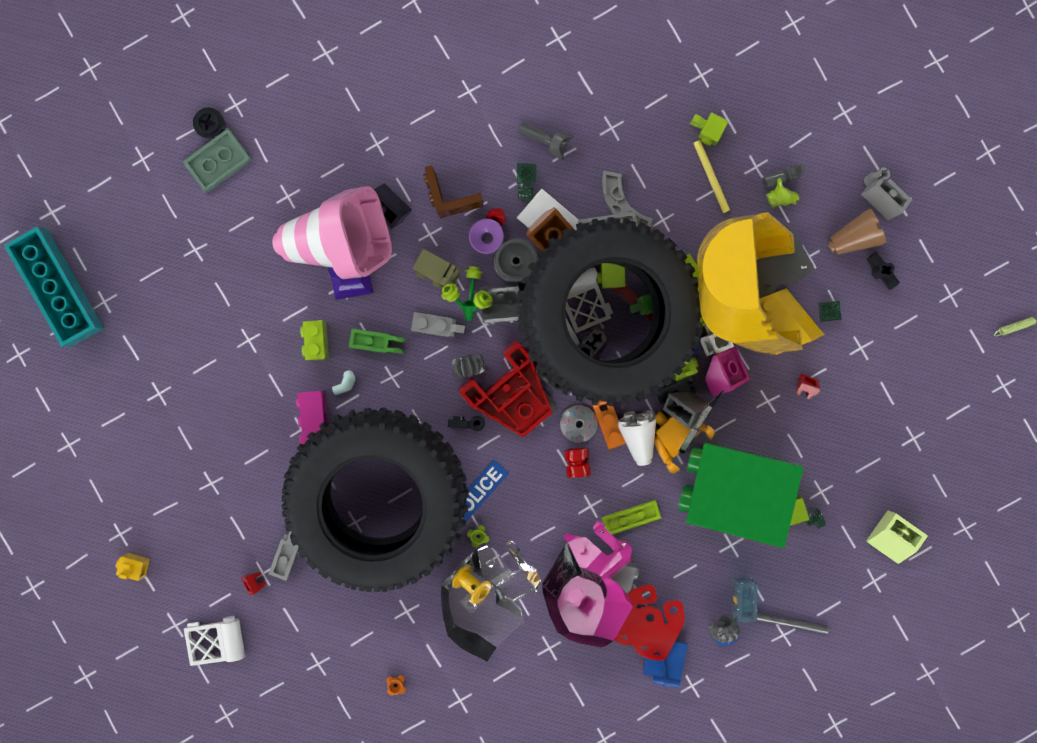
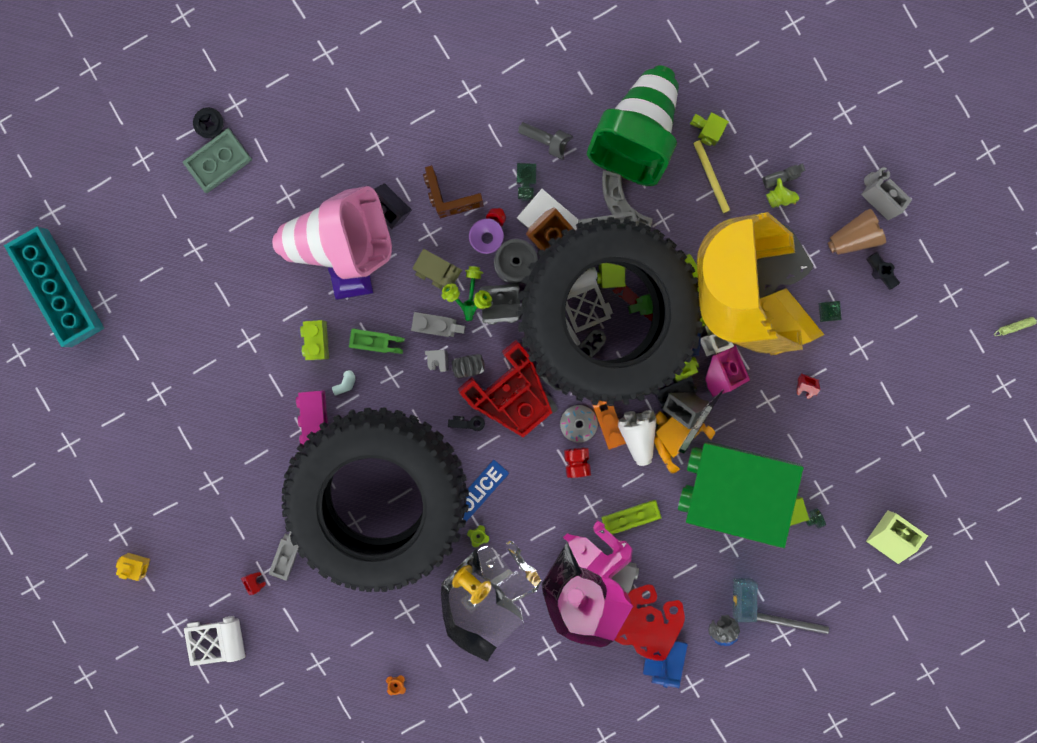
none -> light grey hinge [425,350,449,372]
none -> green cone [587,65,679,186]

